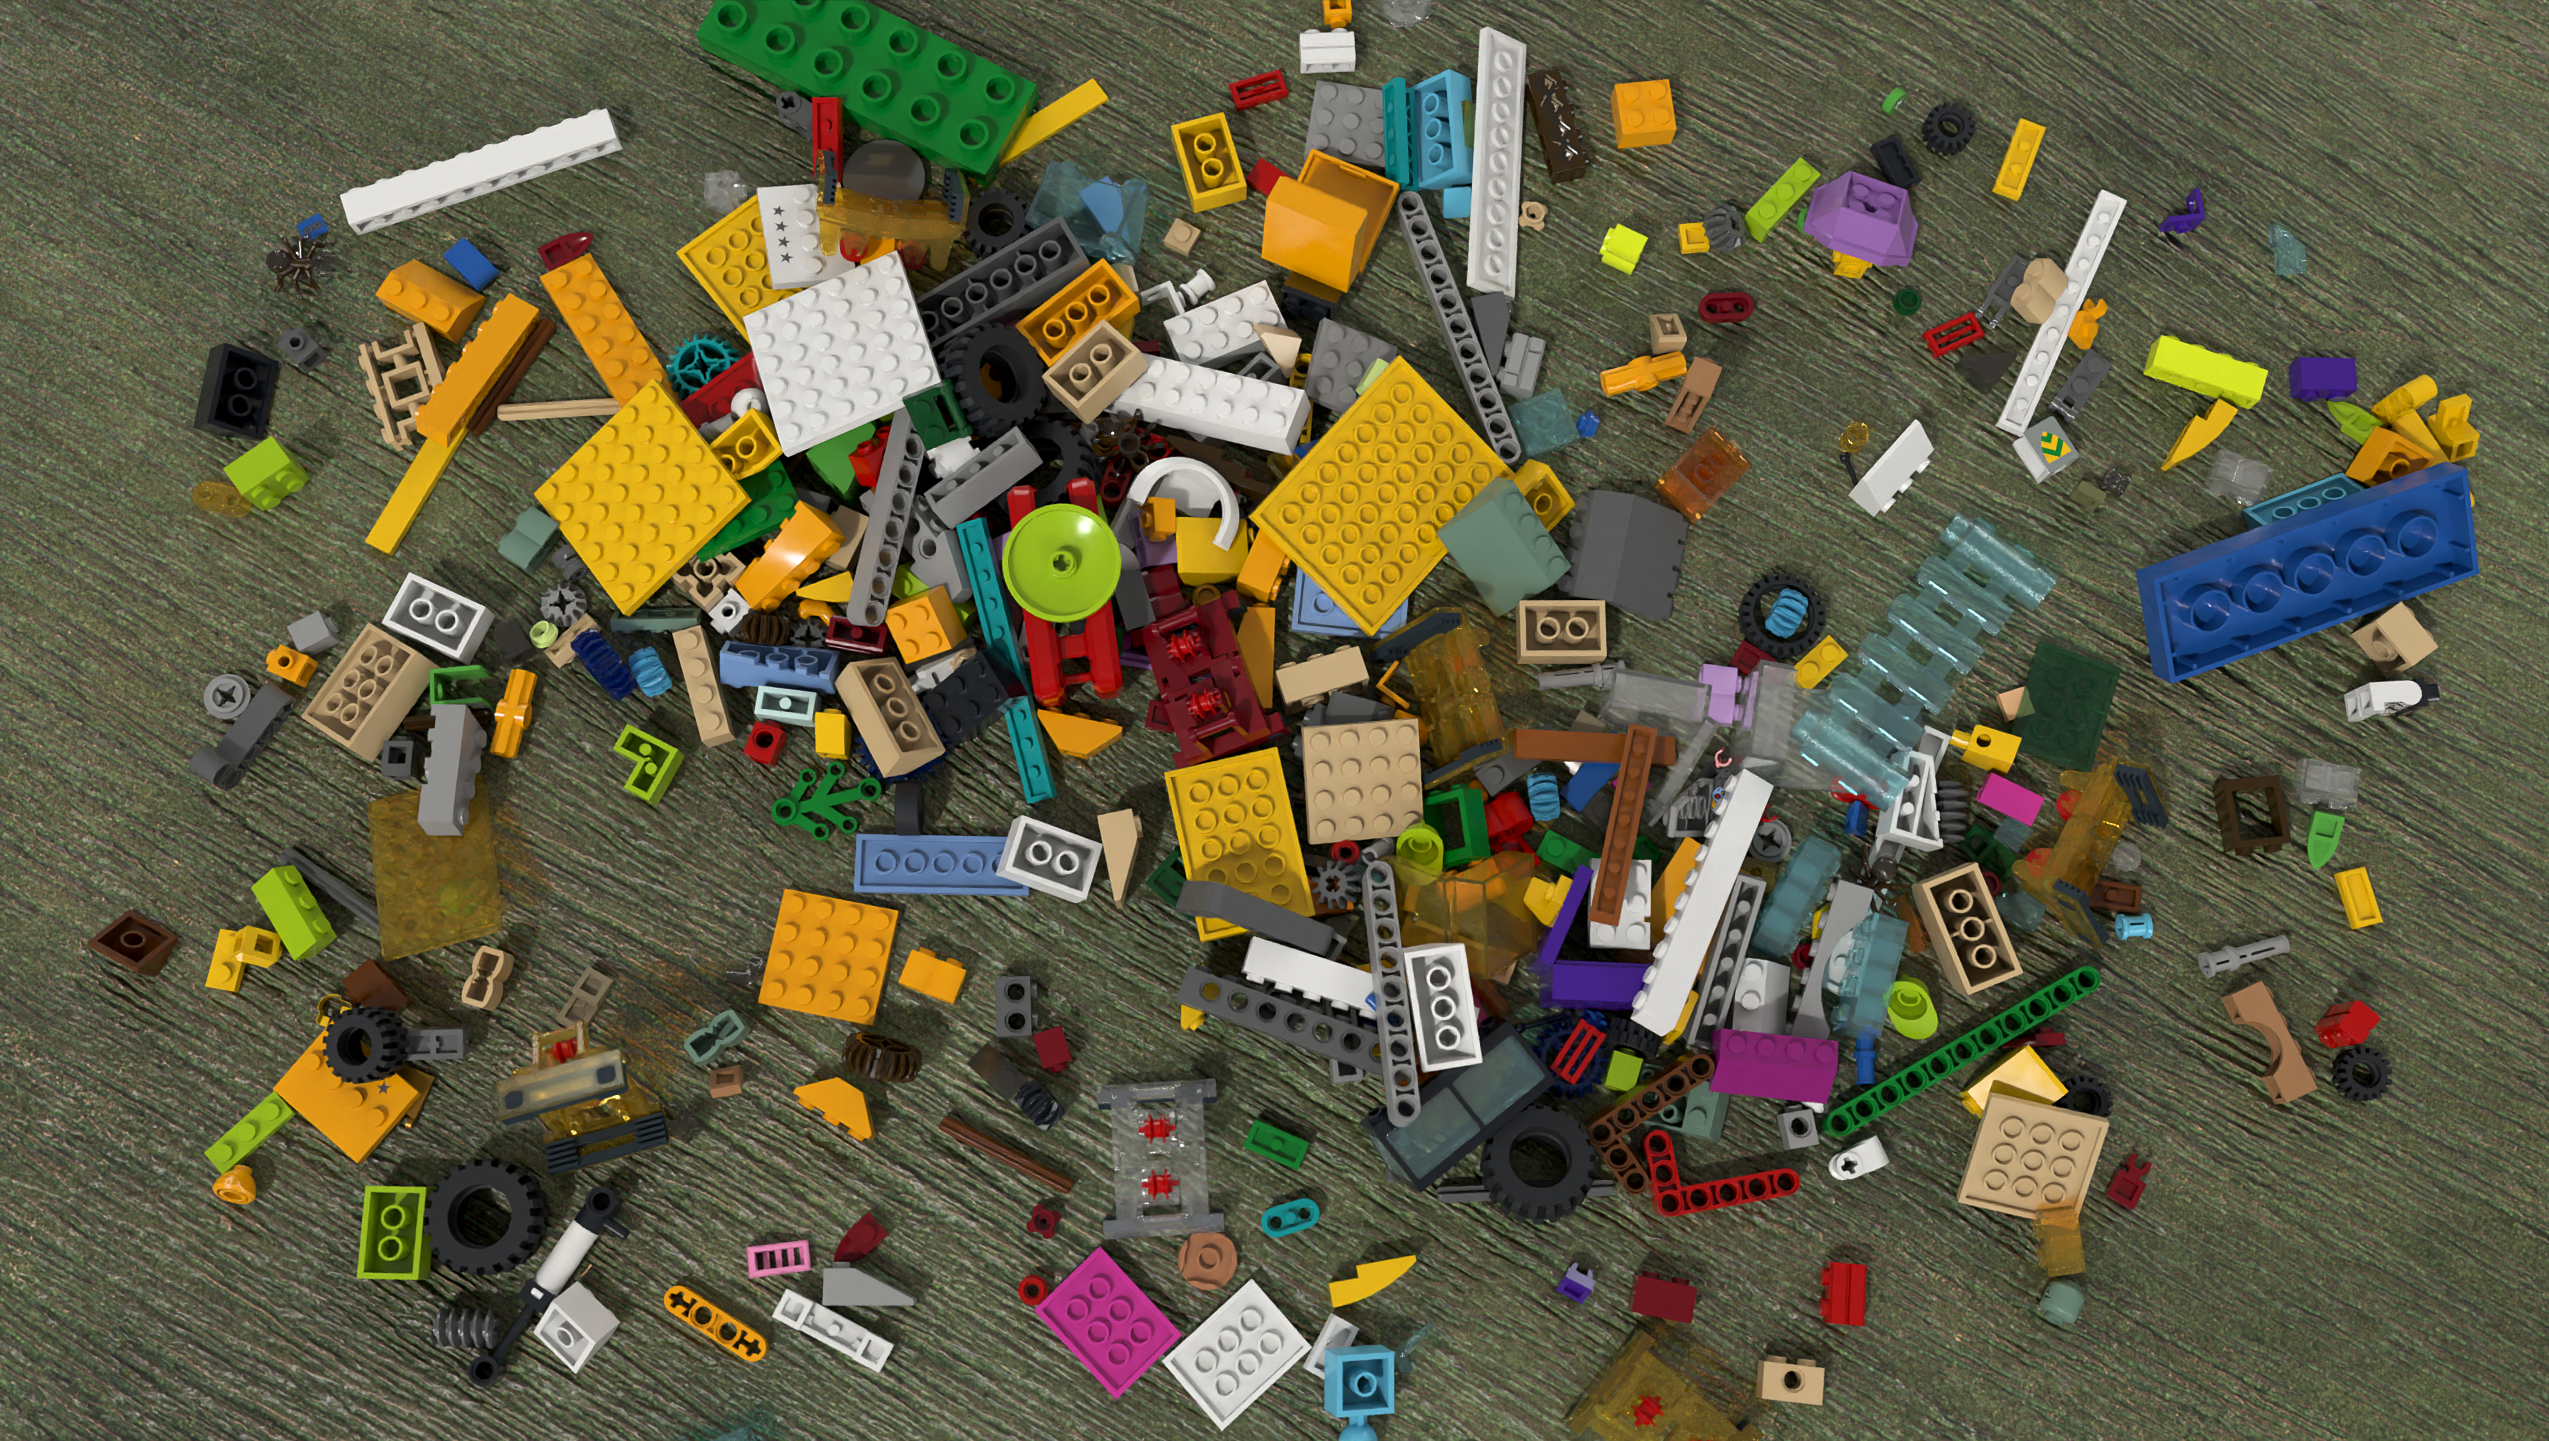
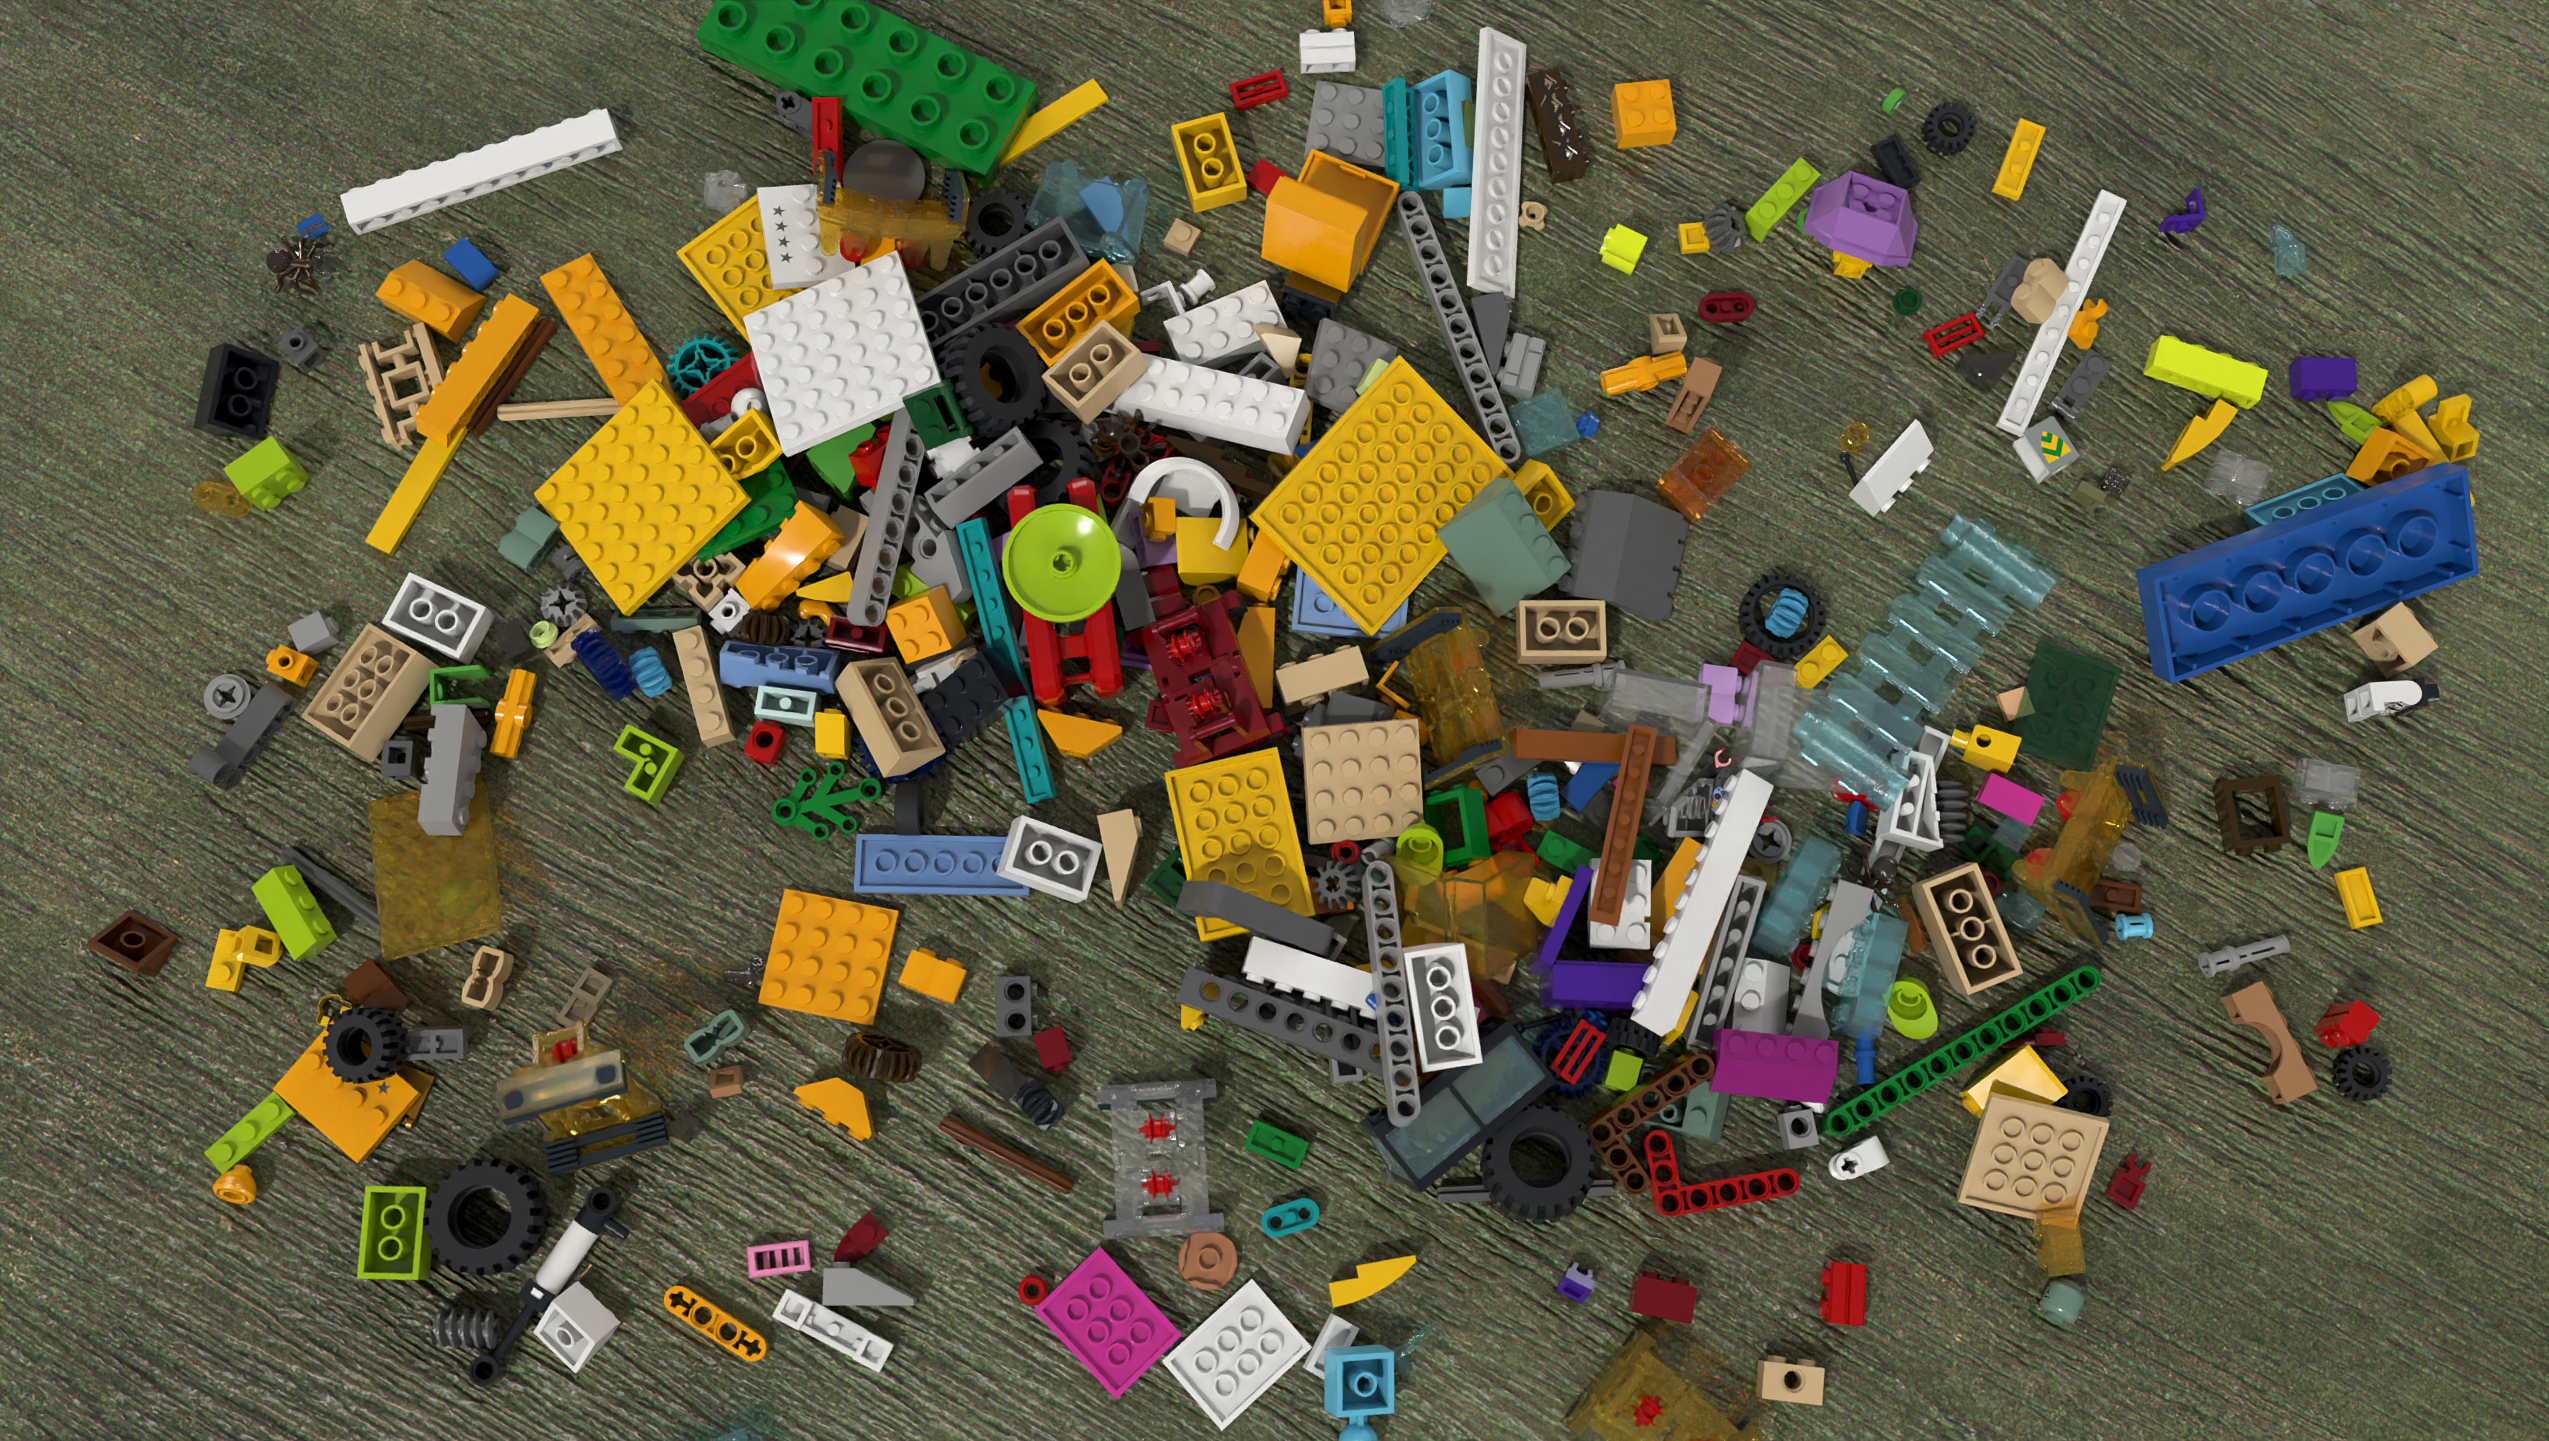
dark red plate [537,232,594,272] -> none
dark red plate [1026,1204,1061,1239] -> none

